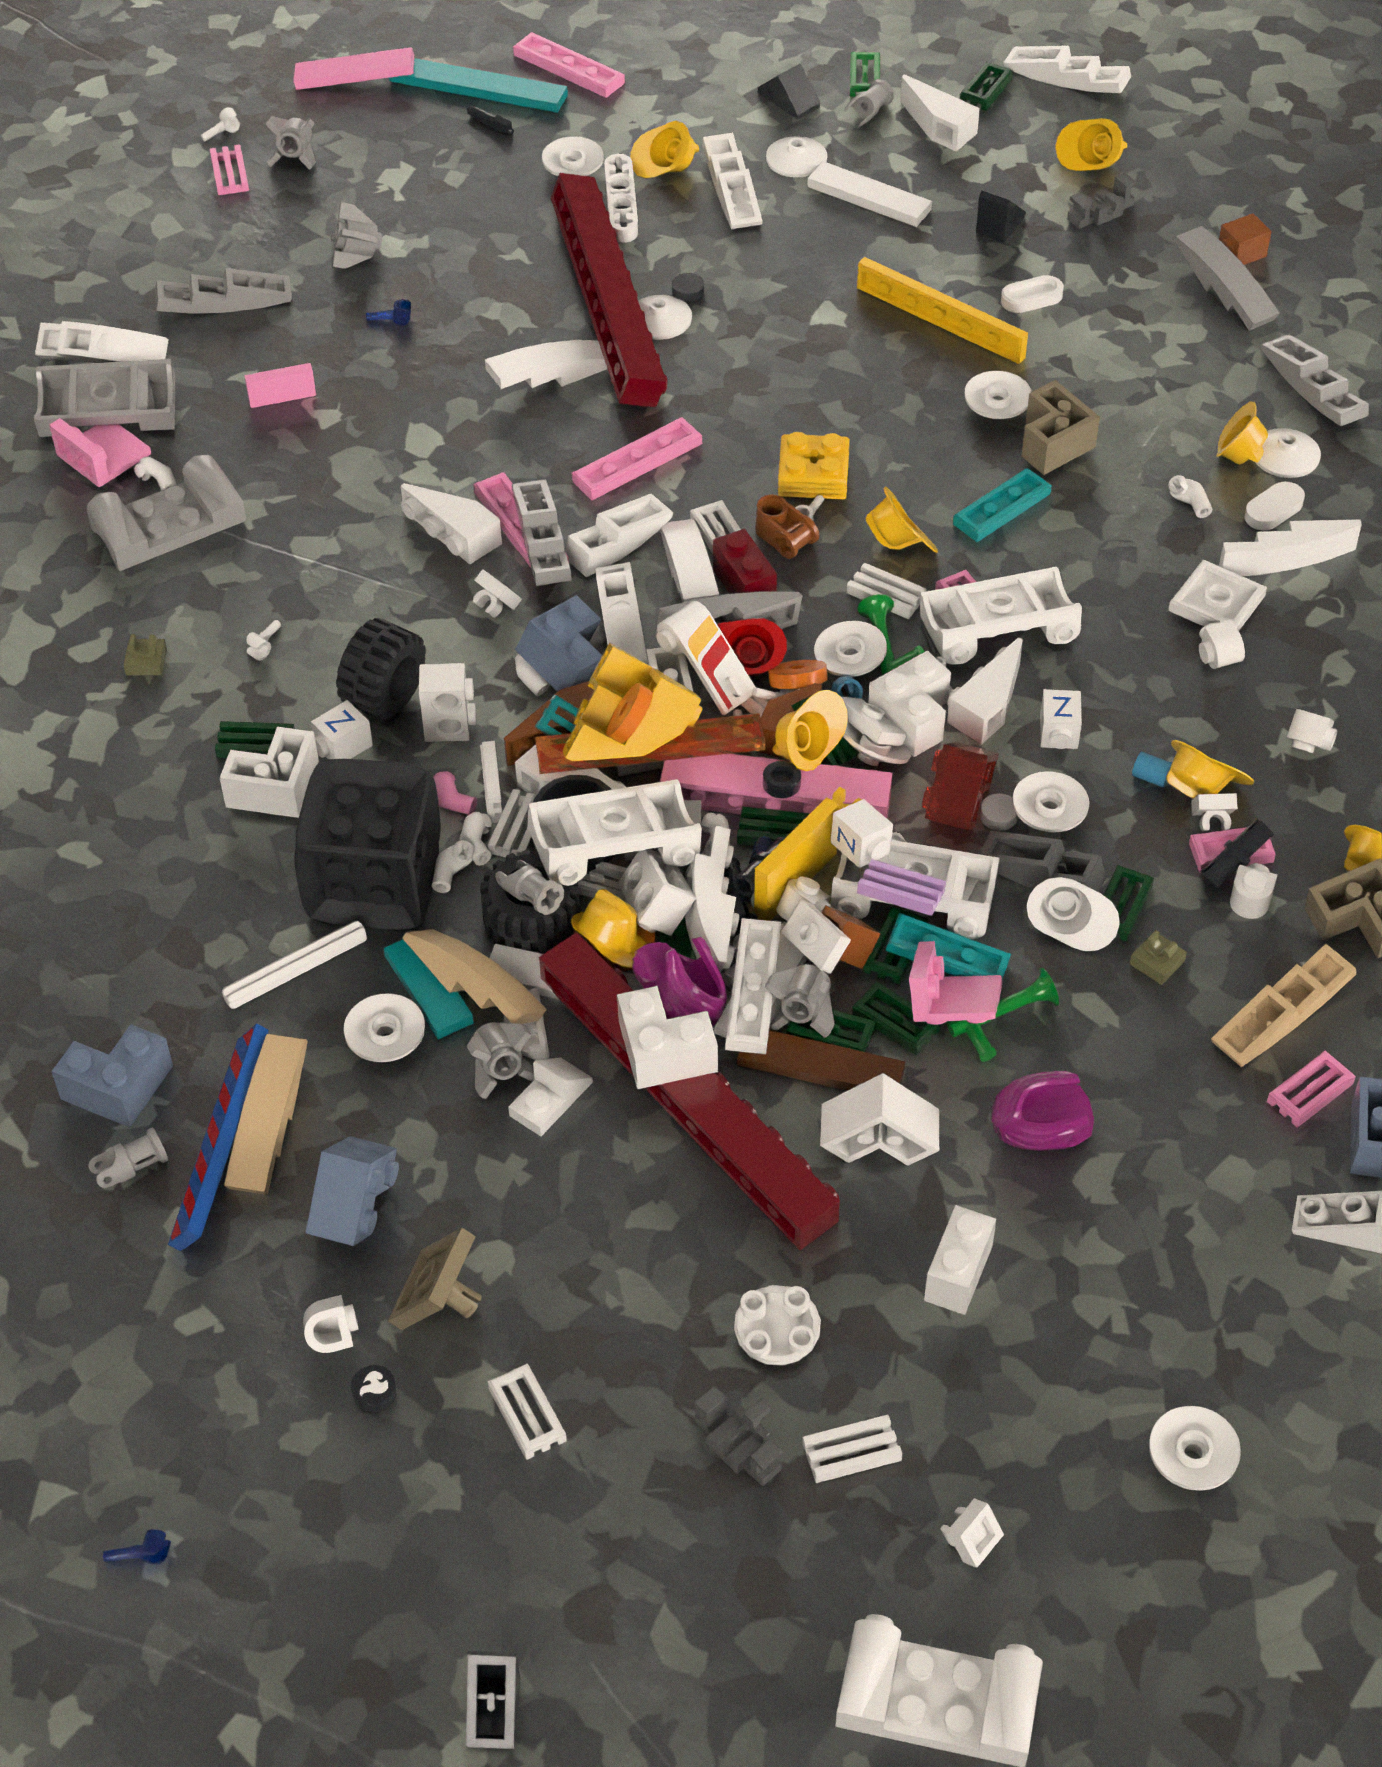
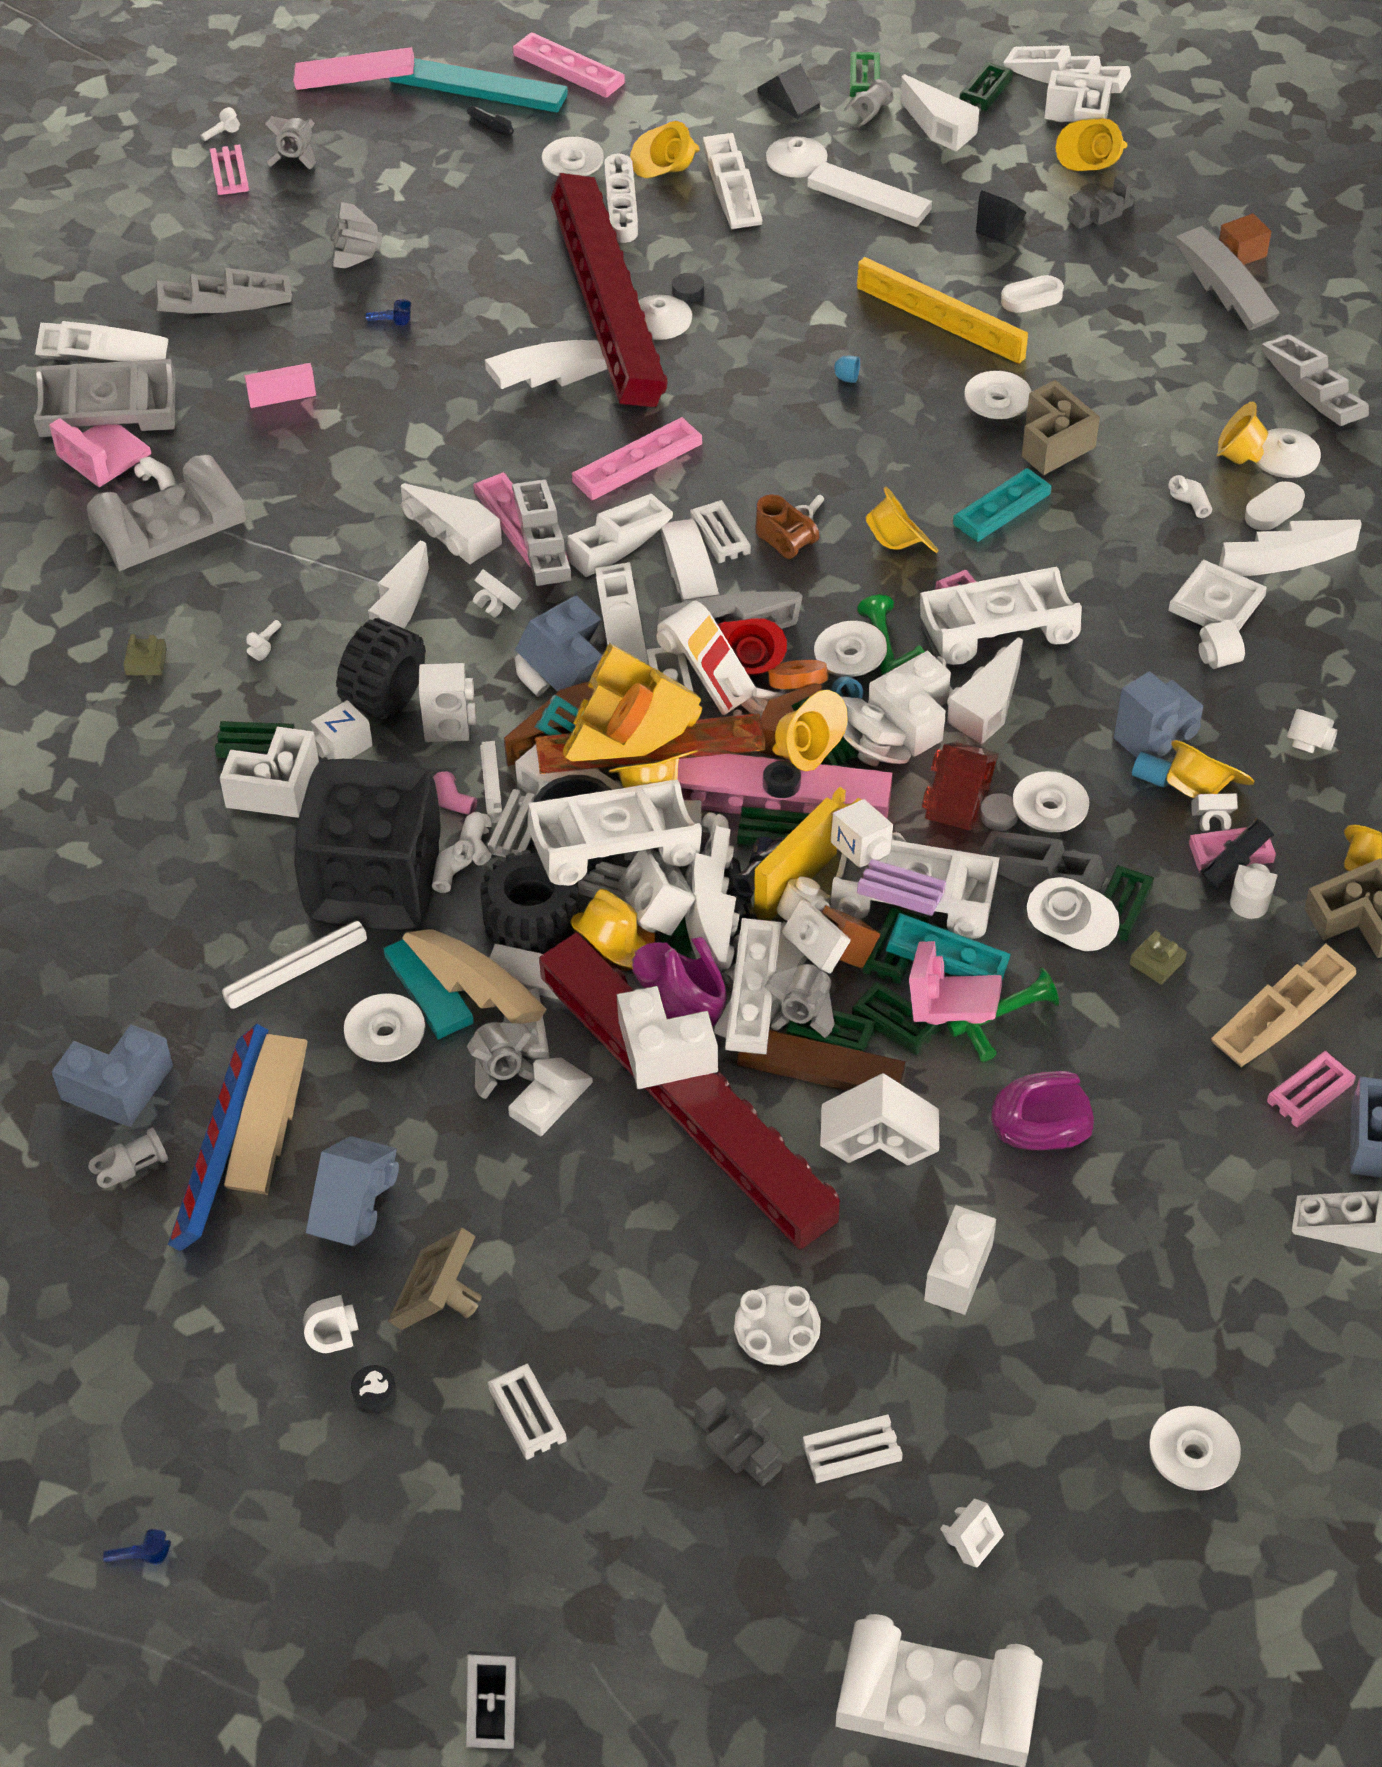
light grey piece [495,860,564,915] -> none
dark red brick [713,528,777,594] -> none
yellow brick [778,432,850,499] -> none
white tile [847,563,926,619] -> none
white brick [1040,689,1082,749] -> none
none -> white slope [368,540,429,628]
none -> yellow piece [609,750,698,788]
none -> dark azure hinge [834,355,860,383]
none -> white brick [1044,70,1113,122]
none -> sand blue brick [1114,671,1203,758]

